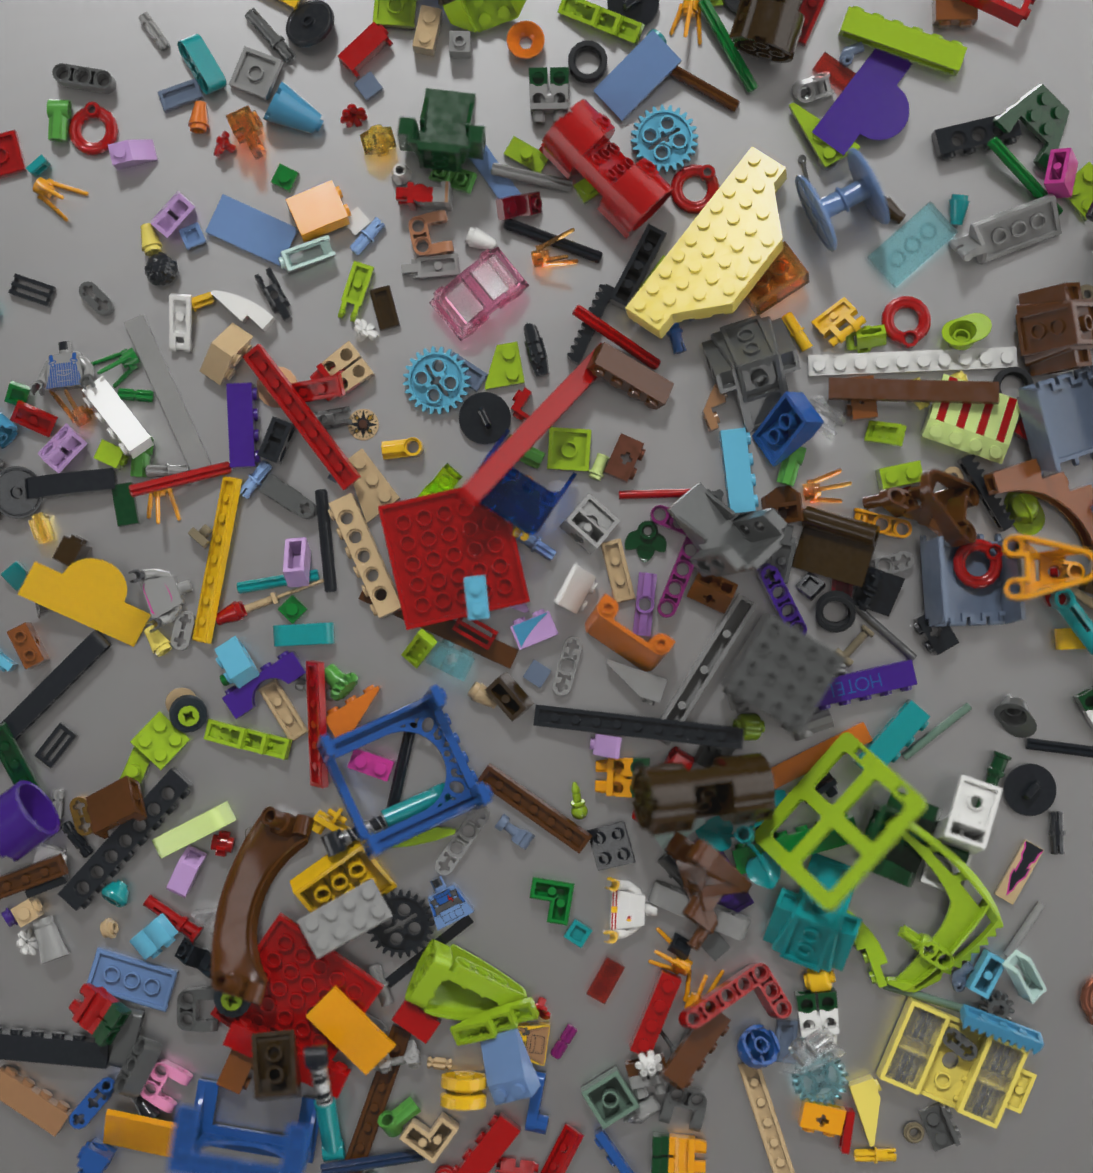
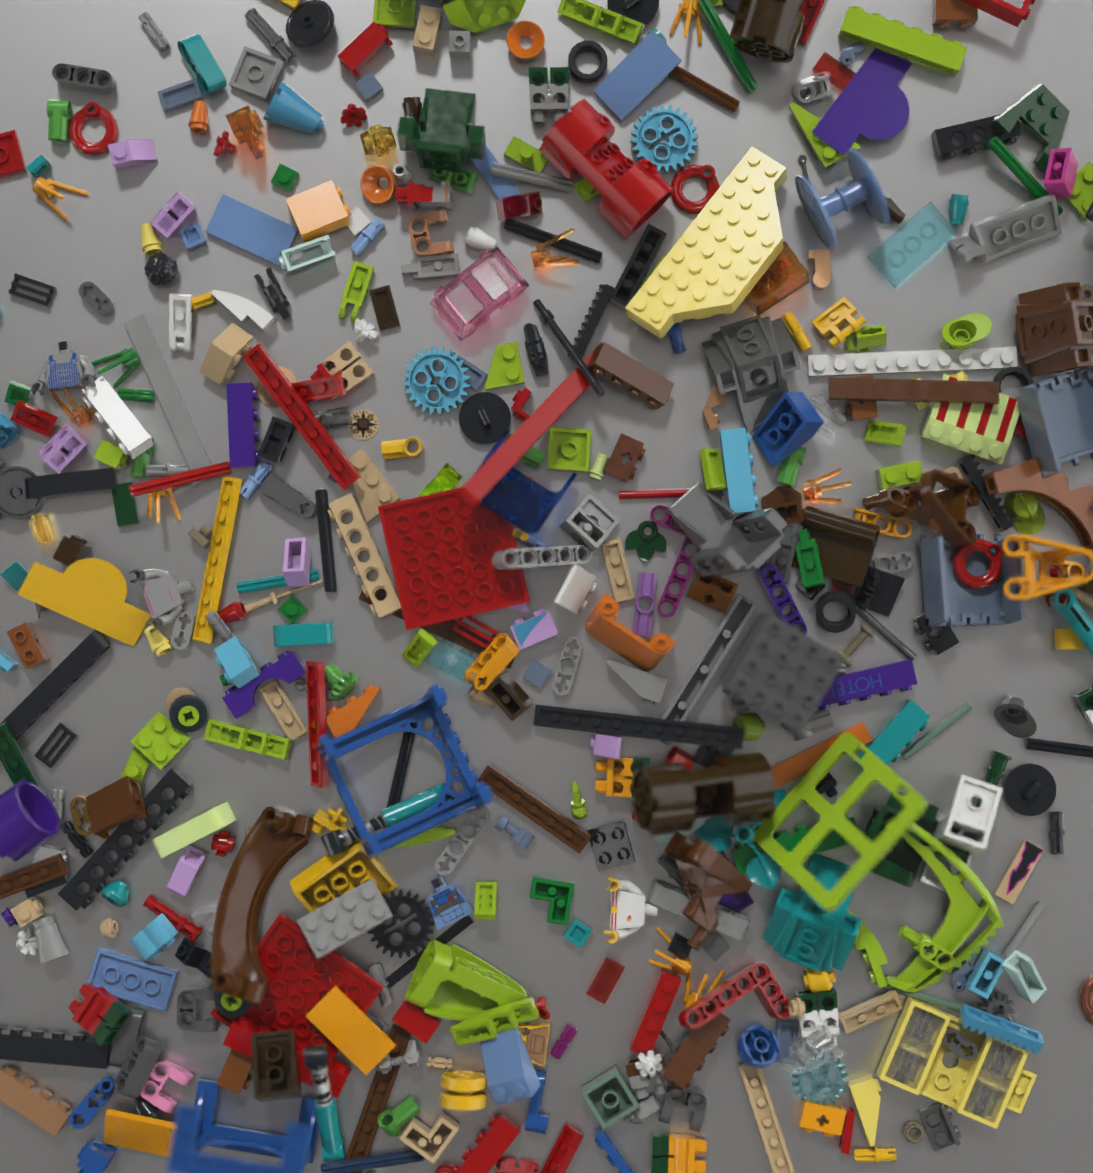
dark pink brick [347,748,396,781] -> none
medium azure brick [464,575,490,620] -> none
red axle [572,305,661,370] -> none
red piece [881,296,931,348] -> none
none -> light grey axle [206,611,234,642]
none -> orange piece [360,165,397,204]
none -> dark brown cone [402,97,422,127]
none -> light orange piece [464,633,519,691]
none -> lime tile [474,882,497,920]
none -> light grey beam [492,545,592,570]
none -> black bar [533,299,606,397]
none -> lime tile [699,448,727,491]
none -> tan plate [788,997,805,1019]
none -> green hinge [795,529,826,589]
none -> light nougat leg [806,249,831,290]
none -> tan tile [838,989,903,1034]

